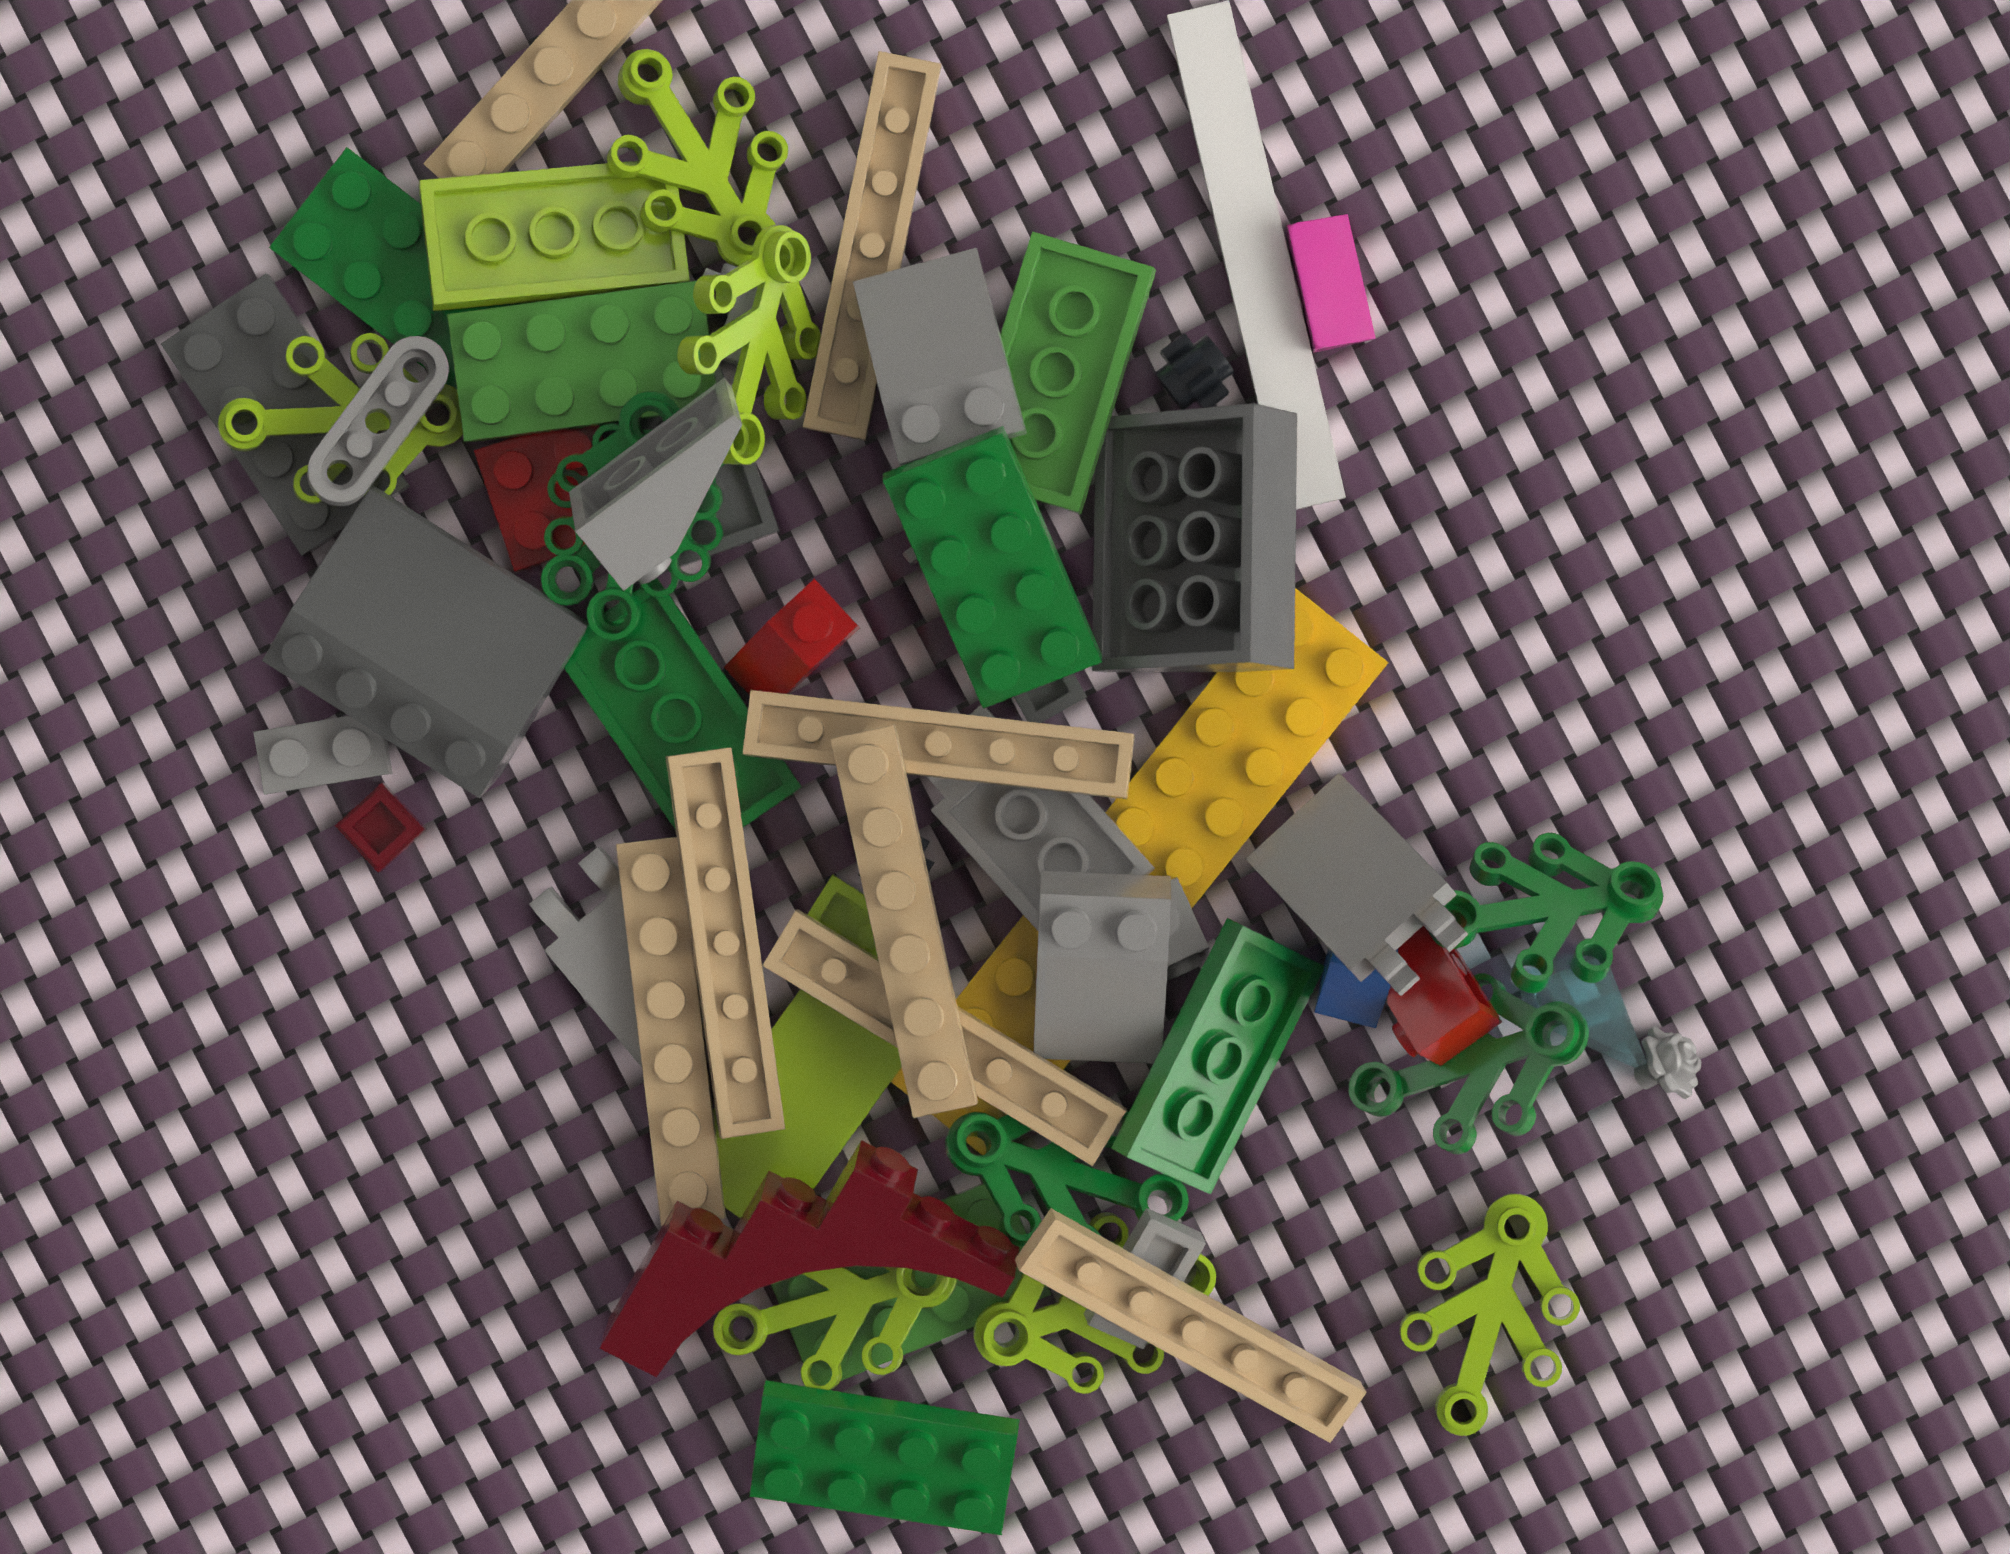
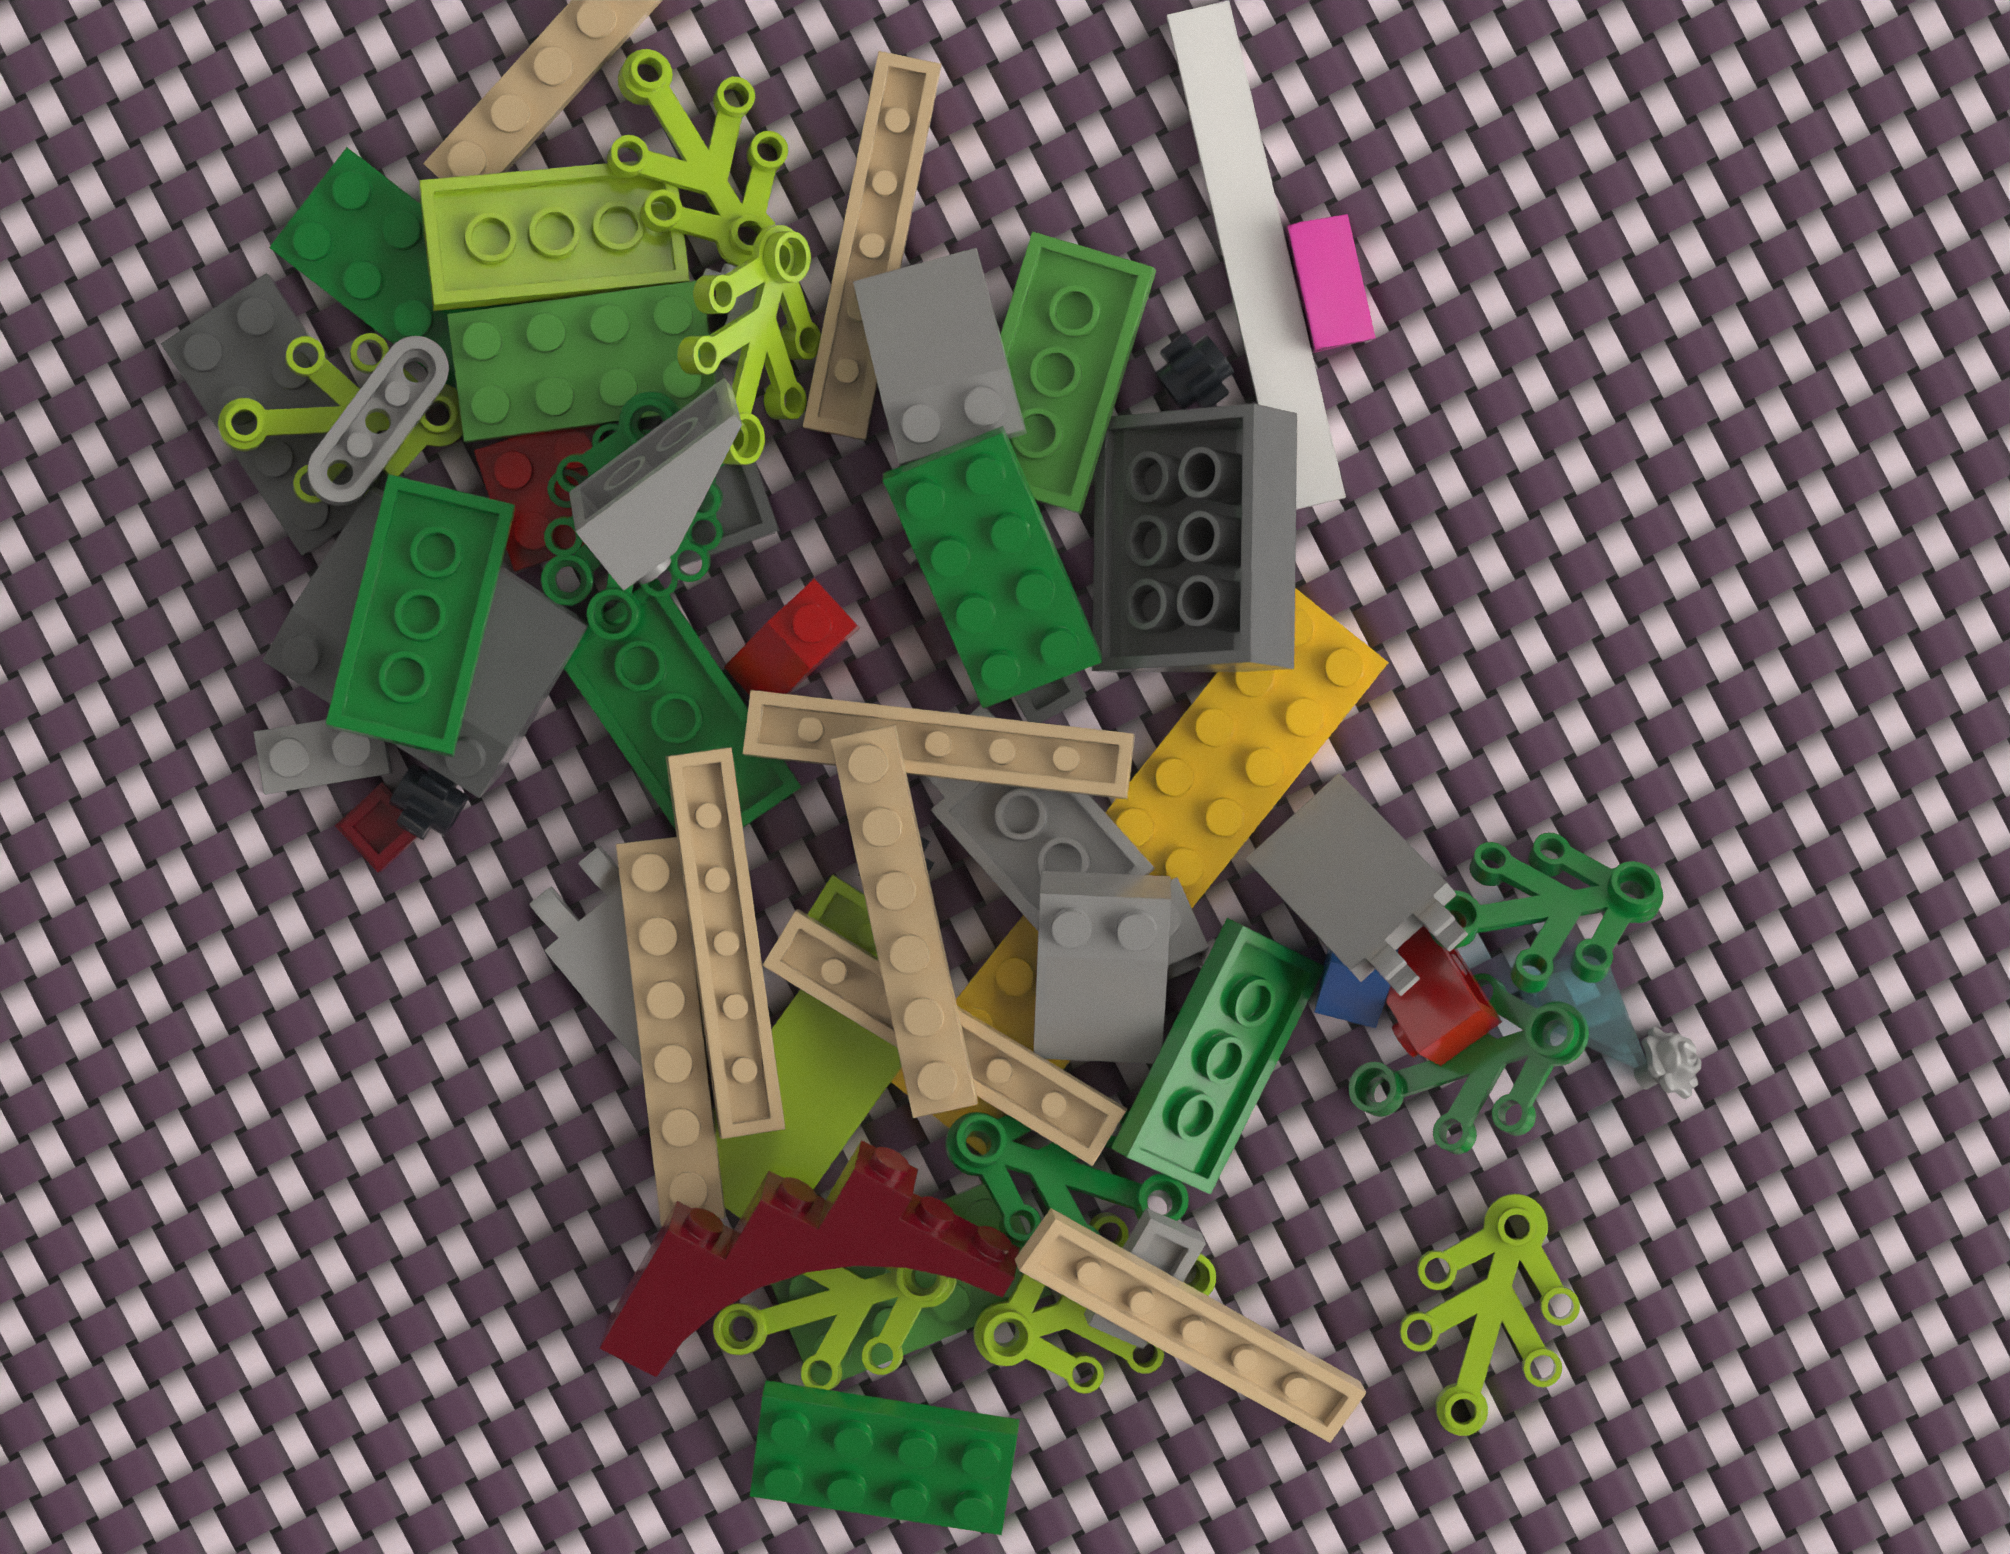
none -> green plate [325,474,515,758]
none -> black gear [389,763,469,841]

